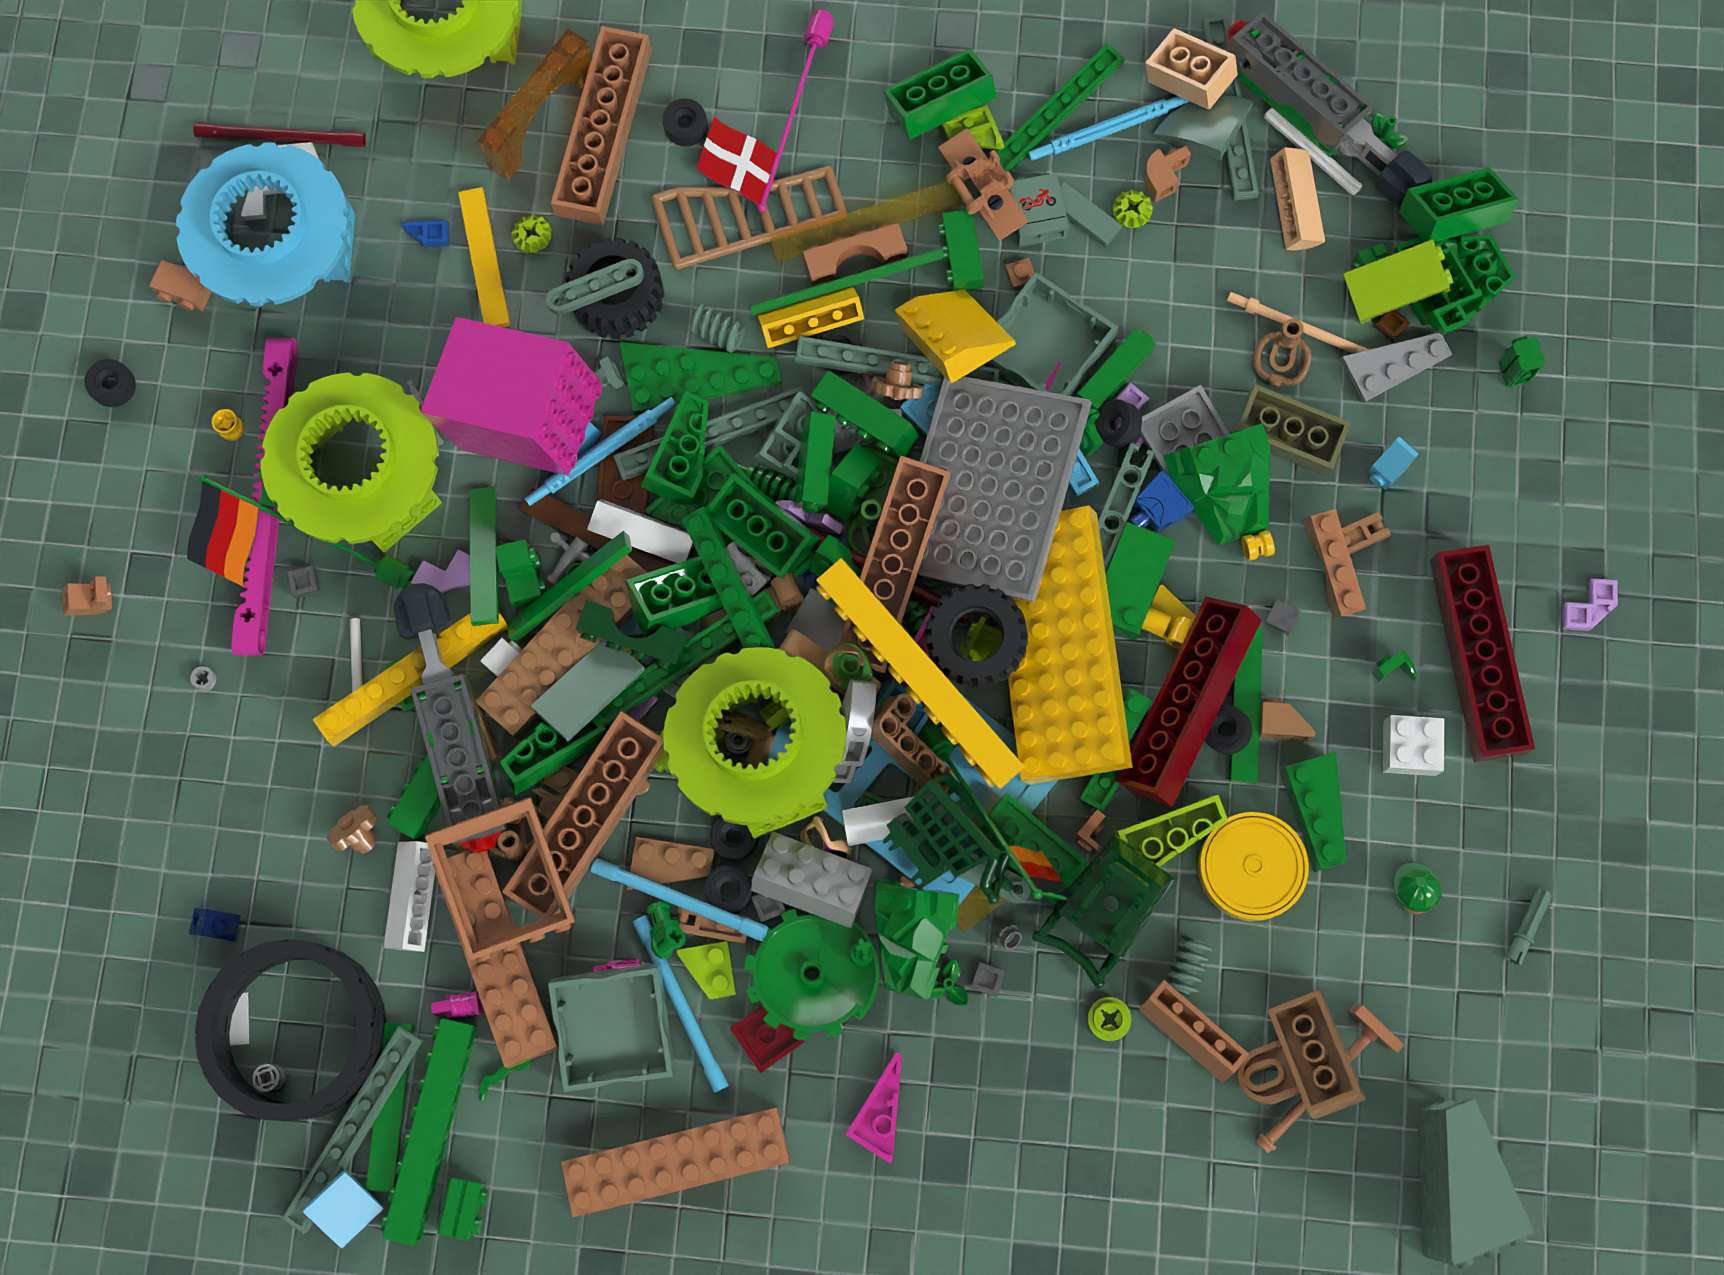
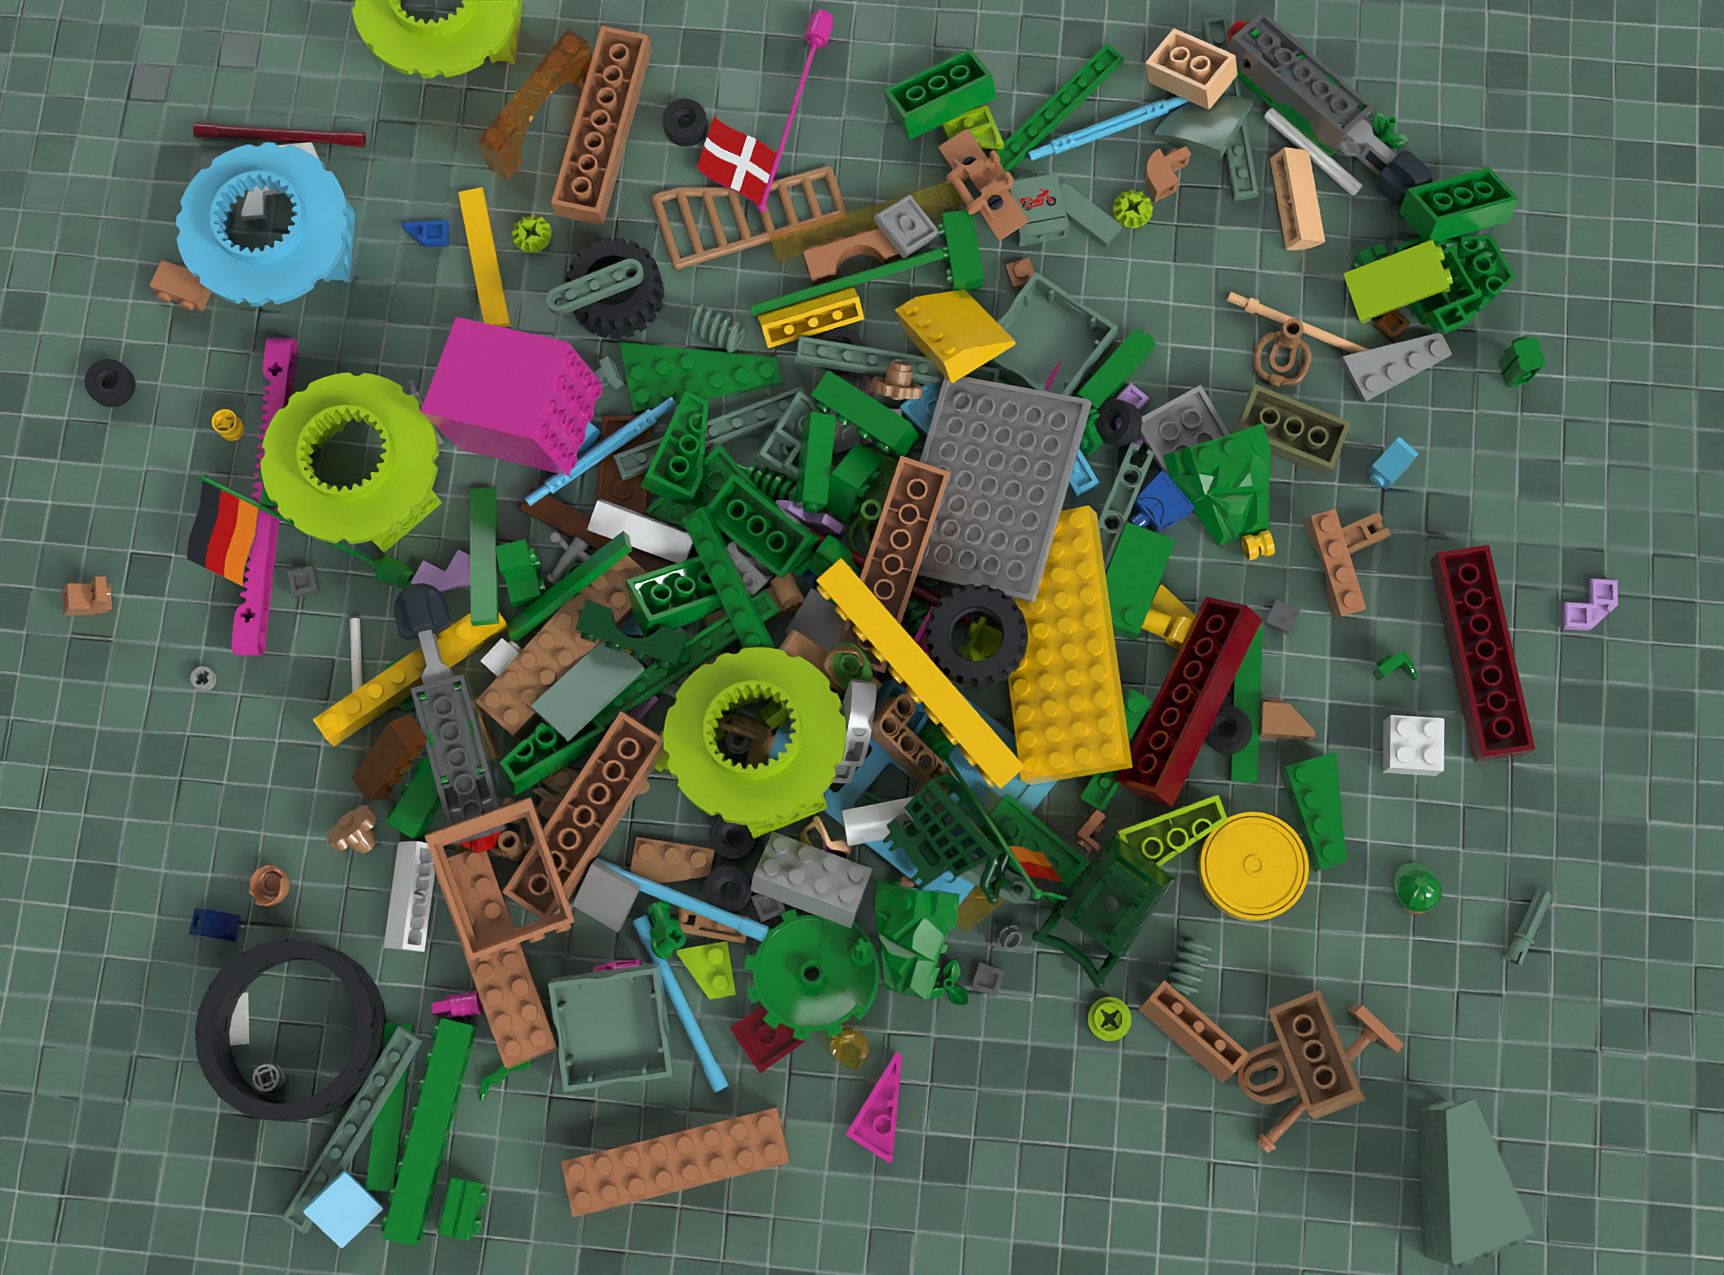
none -> nougat hair [249,865,290,906]
none -> reddish brown brick [352,714,428,803]
none -> light grey tile [572,860,641,932]
none -> clear yellow hair [829,1027,870,1070]
none -> light grey tile [873,194,940,259]

